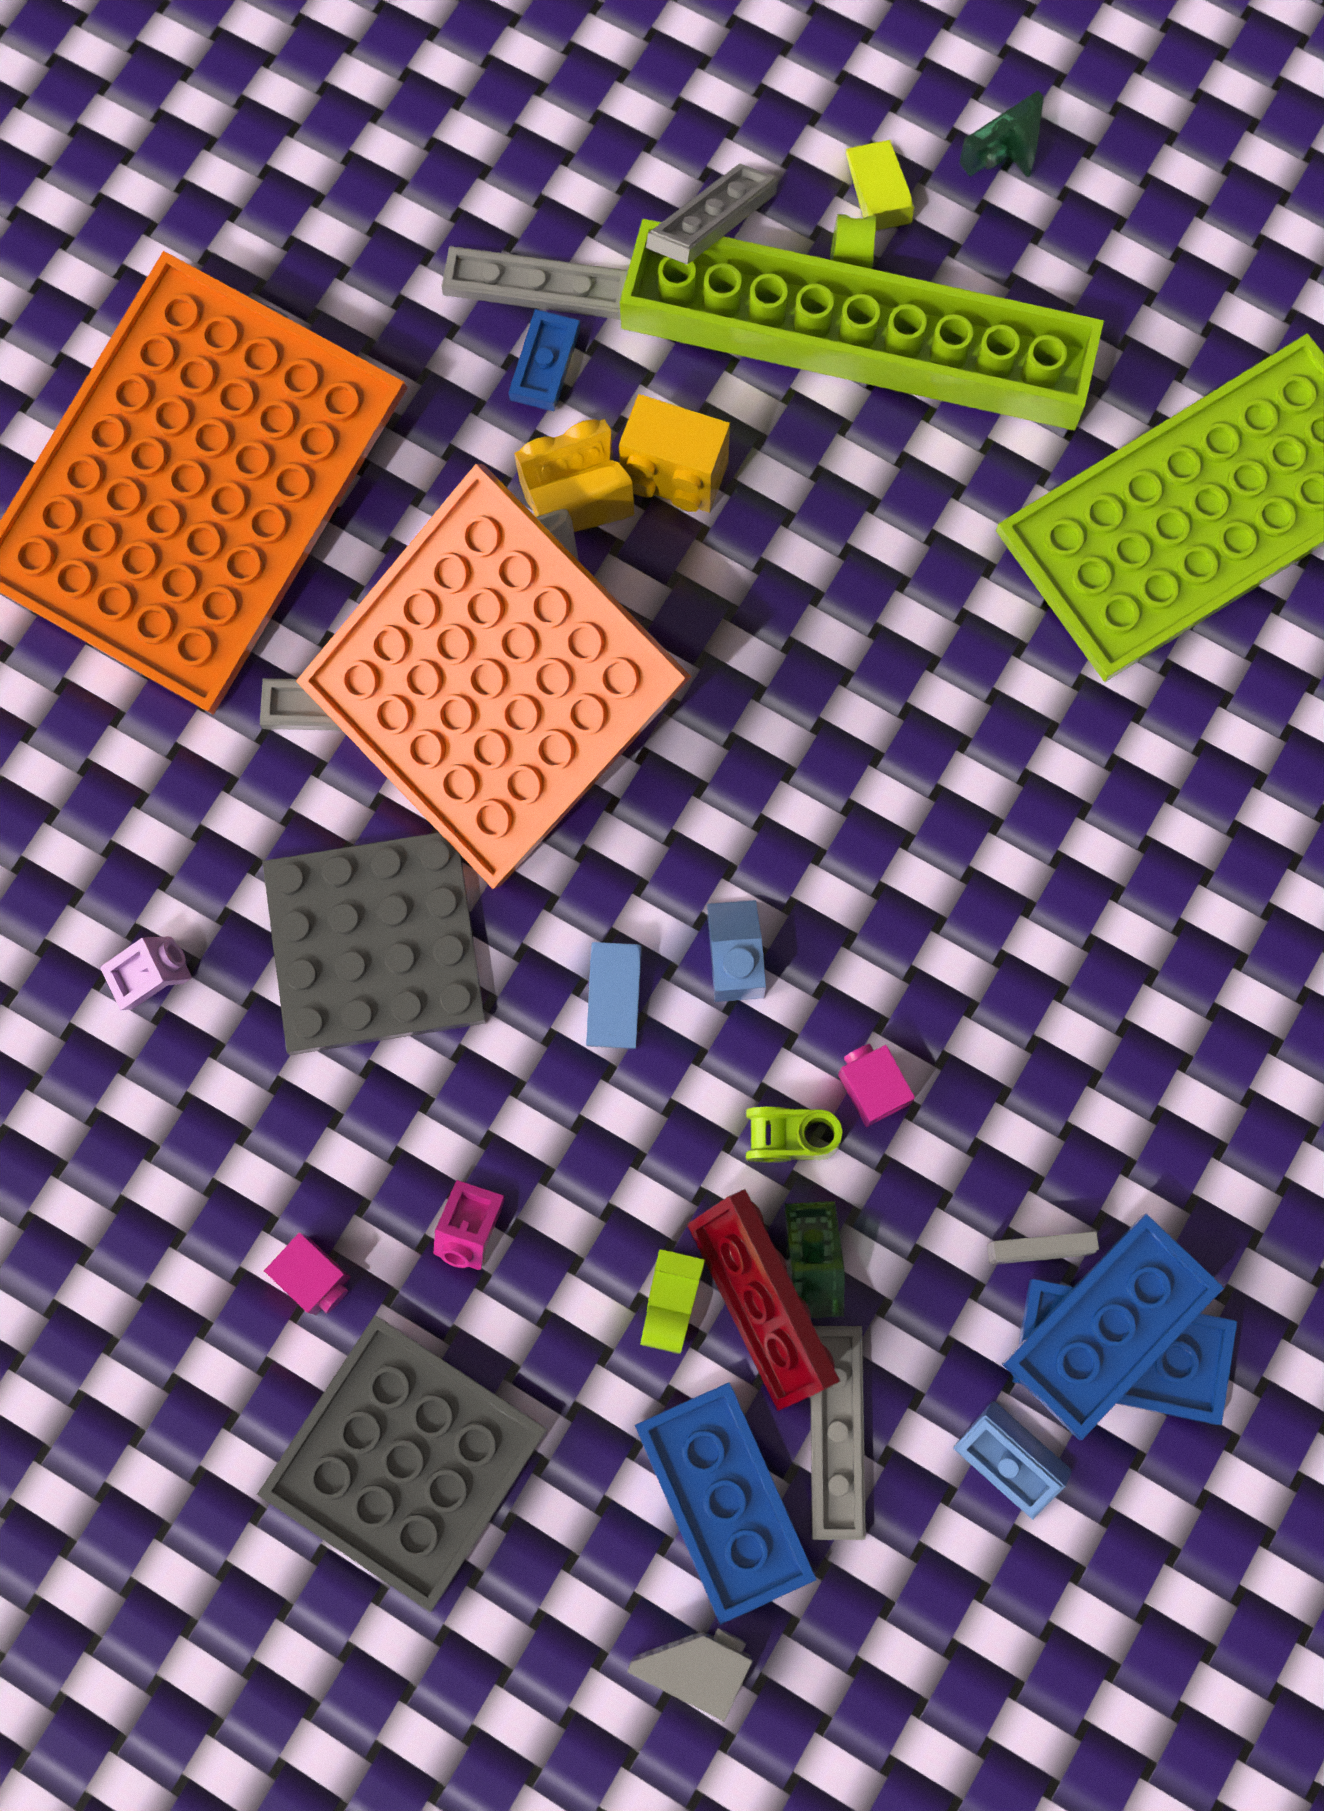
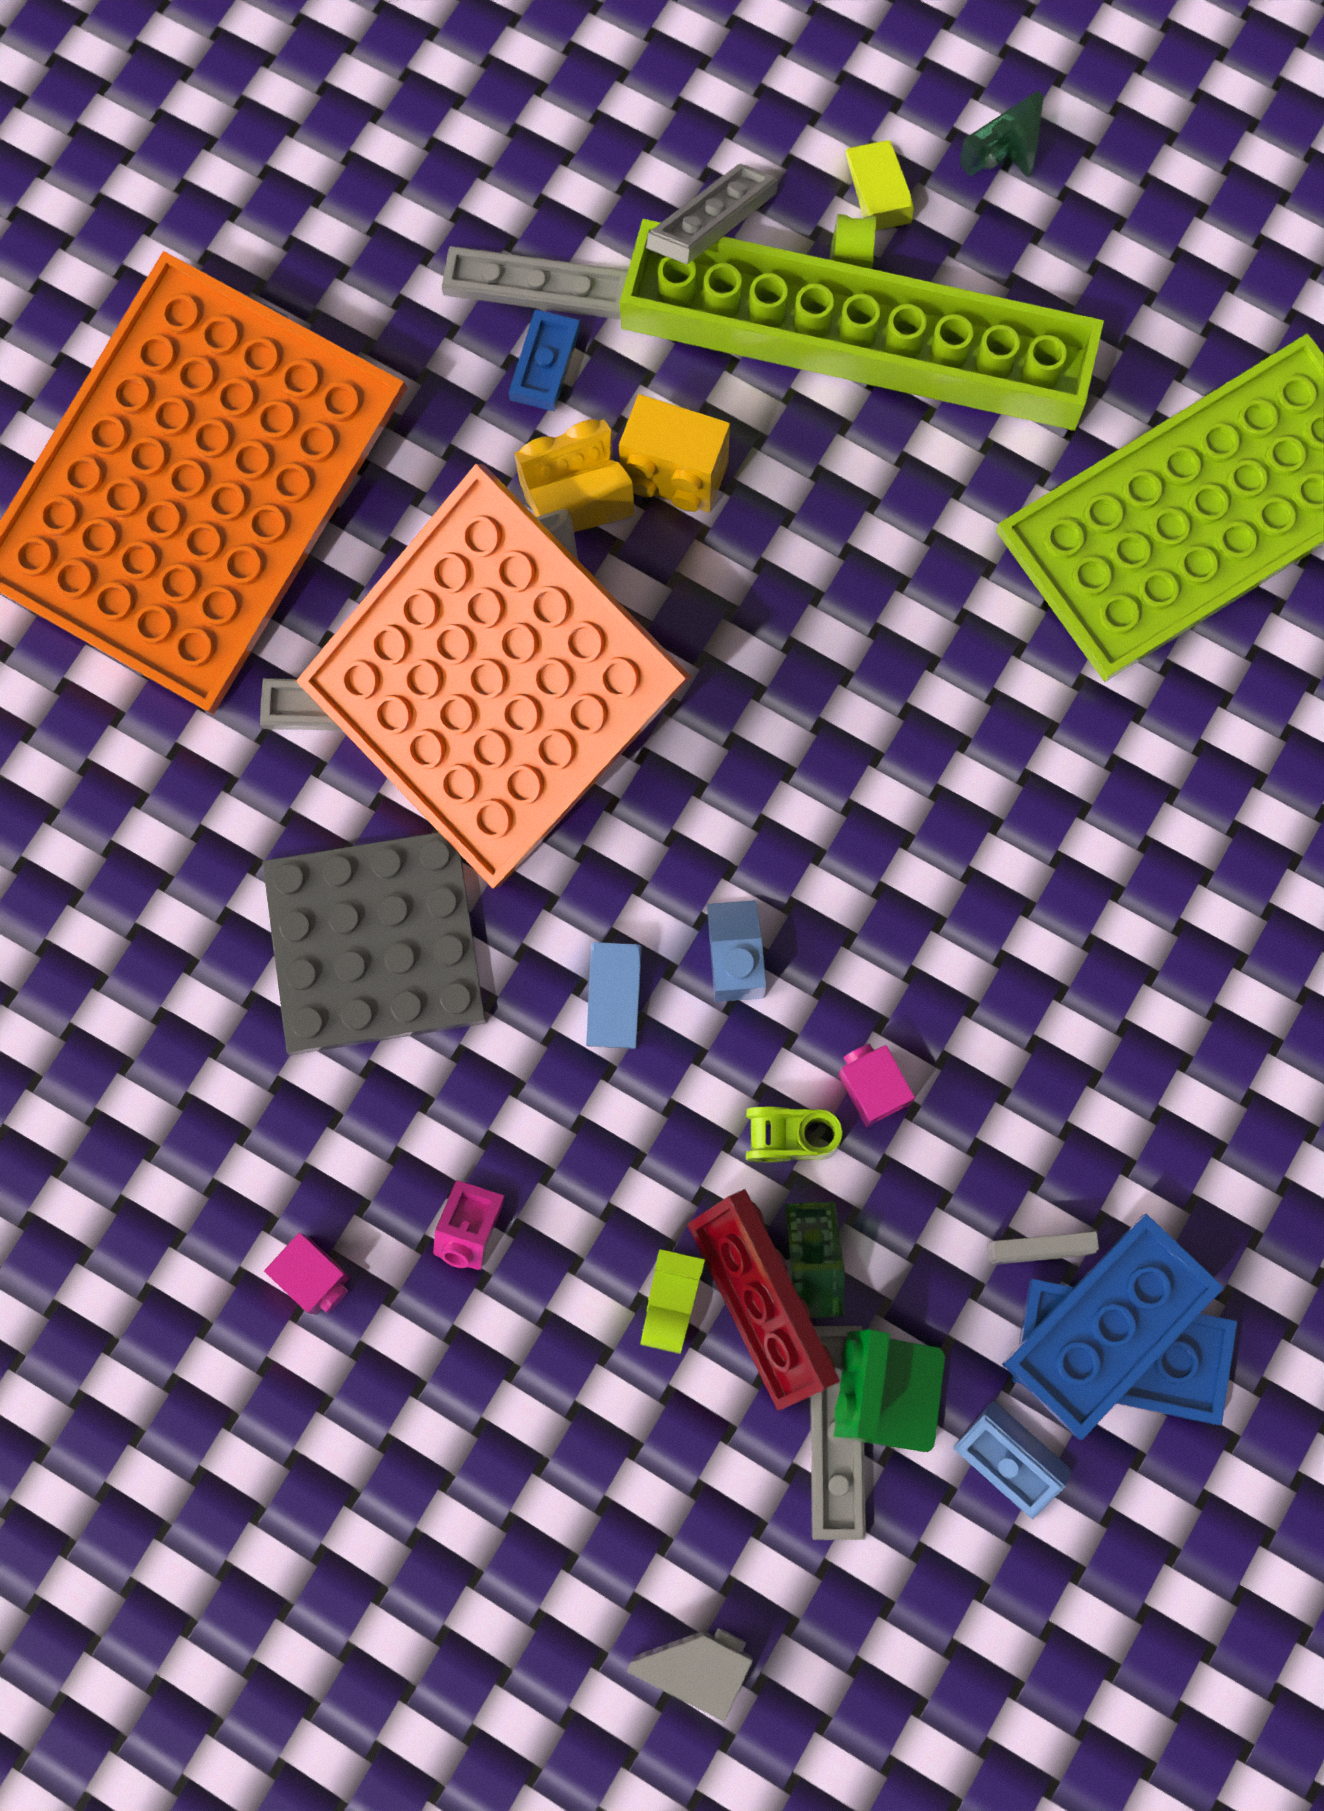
lavender bracket [100,936,191,1010] -> none
dark grey plate [257,1315,548,1613] -> none
blue plate [635,1382,816,1625] -> none
none -> green bracket [833,1330,945,1452]

